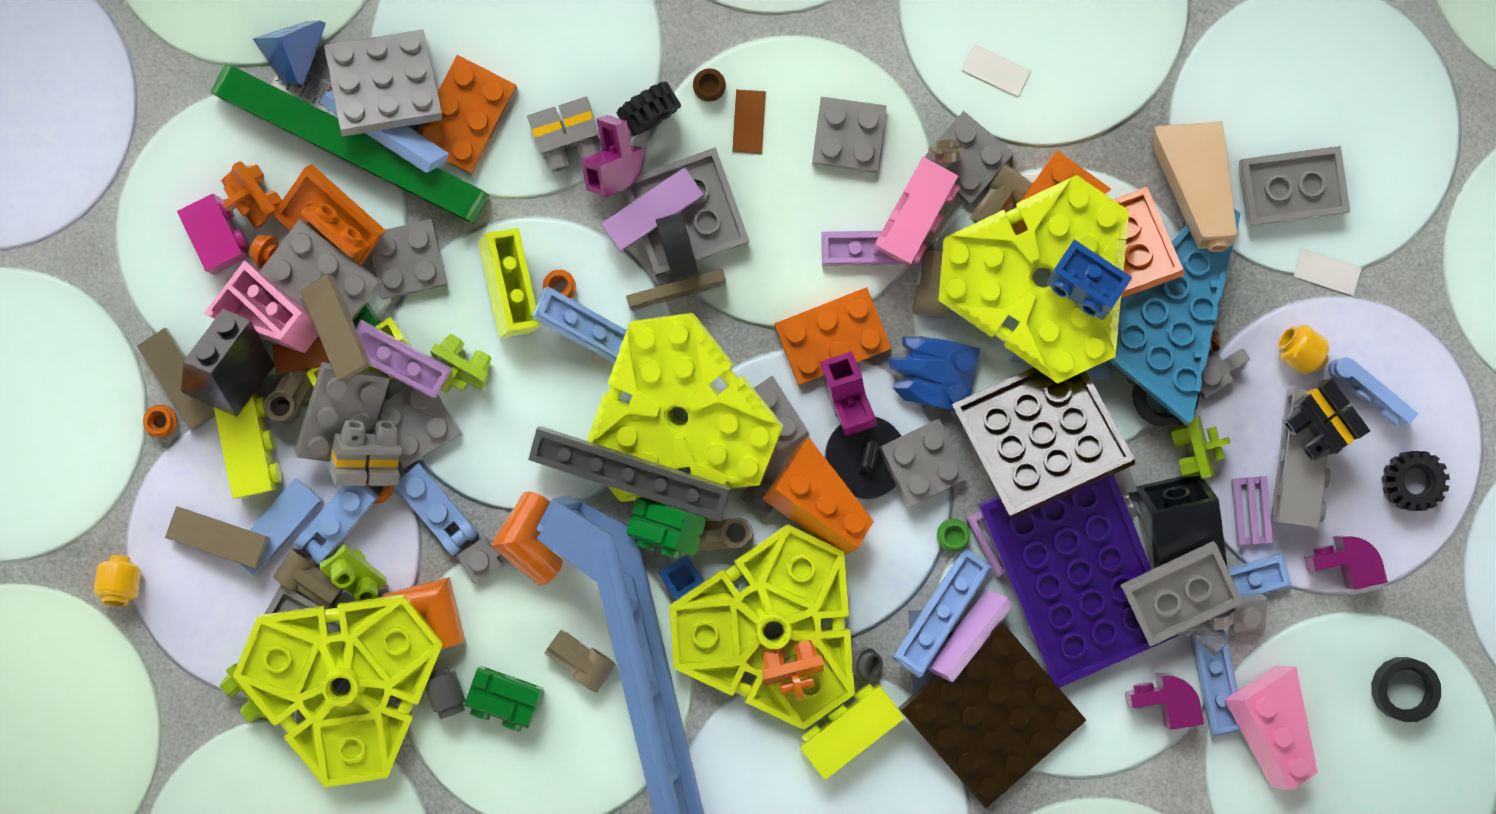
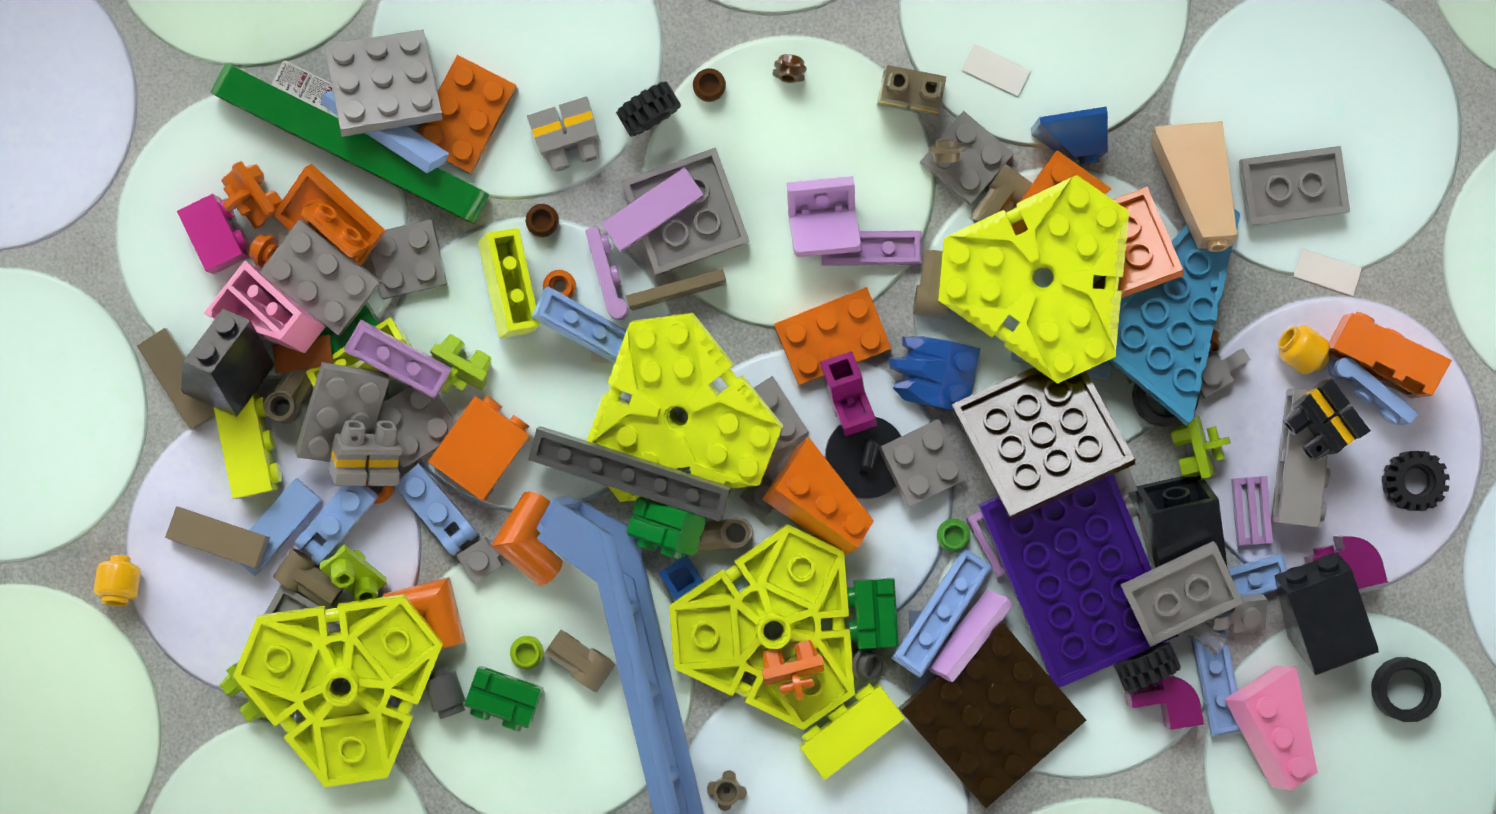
orange plate [143,405,178,438] -> none
blue slope [253,20,326,85] -> none
dark tan tile [300,274,371,382] -> none
magenta brick [581,115,644,197] -> none
black tyre [656,212,699,281] -> none
dark orange sticker [732,89,766,154] -> none
light grey plate [812,97,887,173] -> none
bright pink wedge [873,157,960,266] -> none
blue bracket [1046,239,1132,320] -> none
none -> orange panel [428,395,532,501]
none -> lime plate [510,636,544,670]
none -> reddish brown plate [525,204,559,237]
none -> lavender plate [585,226,629,320]
none -> dark tan plate [707,770,747,811]
none -> reddish brown plate [772,54,807,83]
none -> lavender bracket [786,176,861,257]
none -> green brick [847,577,899,649]
none -> dark tan hips [877,65,947,116]
none -> blue slope [1030,106,1108,166]
none -> black tyre [1114,642,1181,691]
none -> black slope [1274,552,1379,675]
none -> orange wedge [1328,312,1452,399]

